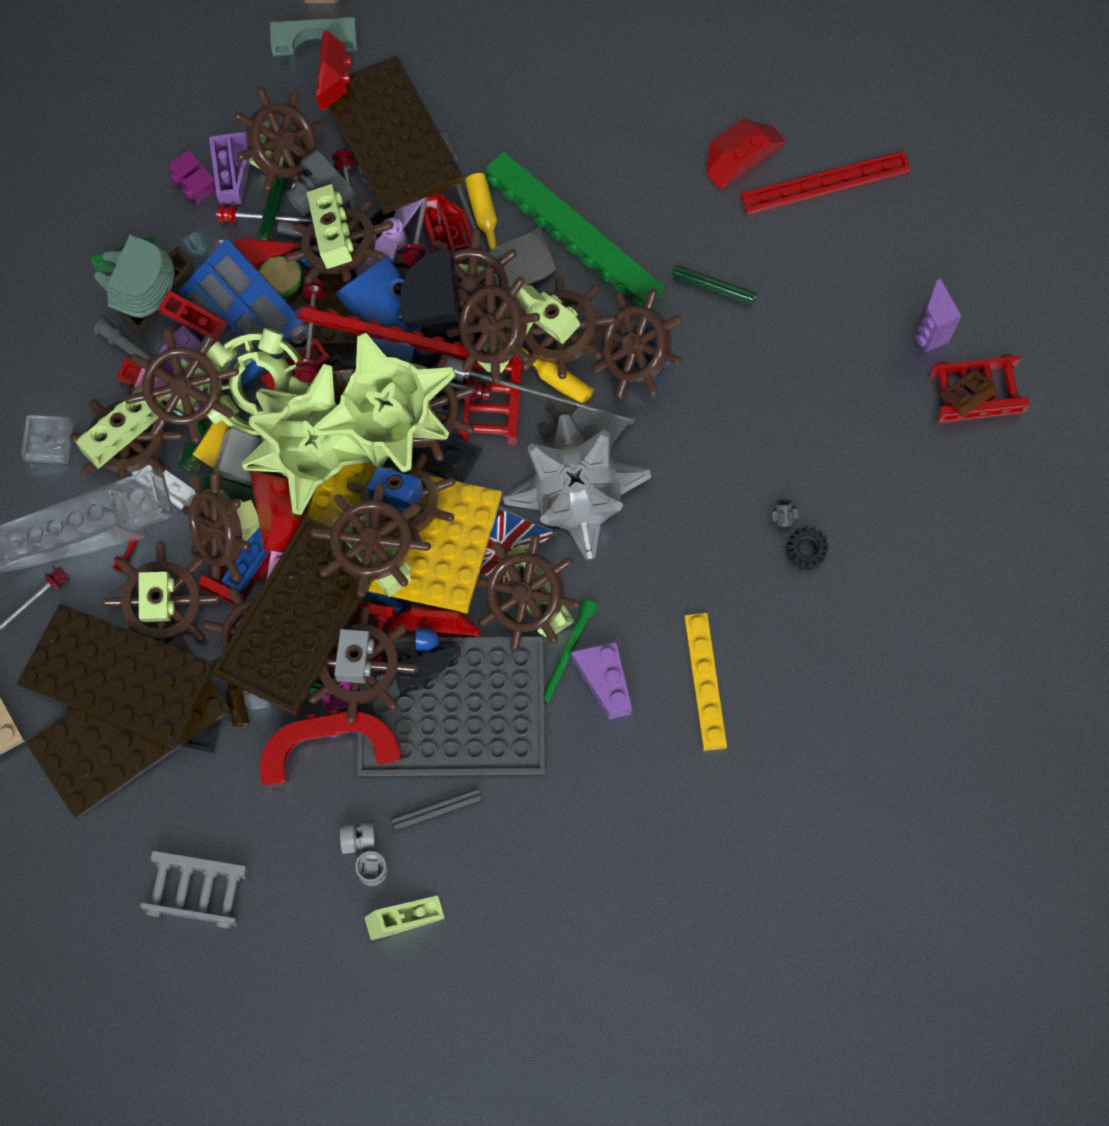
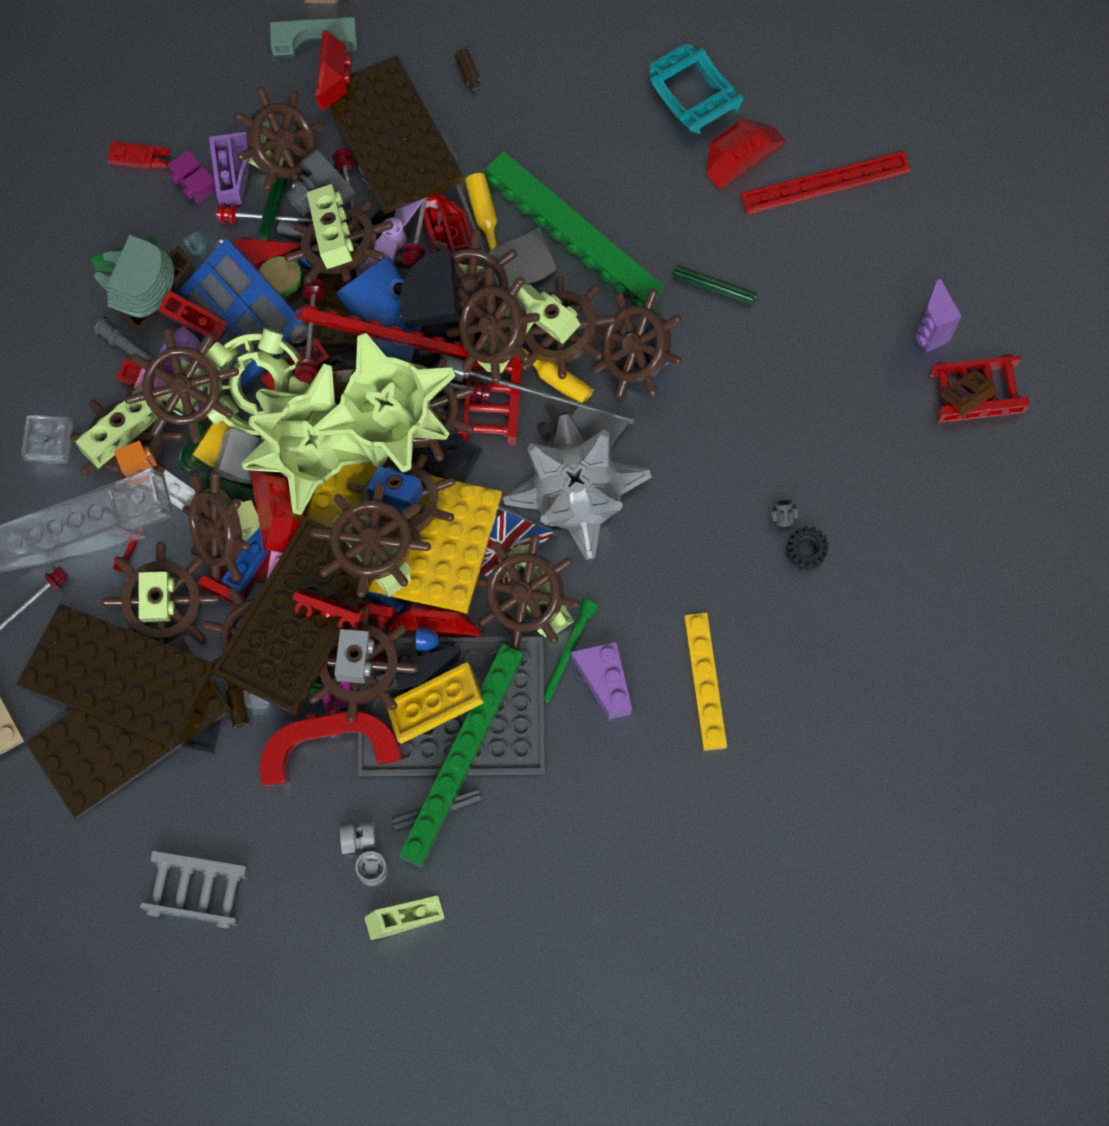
none -> red hinge [108,141,171,169]
none -> orange brick [114,440,157,485]
none -> red plate [292,589,367,630]
none -> yellow plate [386,662,484,744]
none -> green brick [399,644,524,868]
none -> dark brown cylinder [455,49,481,91]
none -> teal wedge [650,44,743,134]

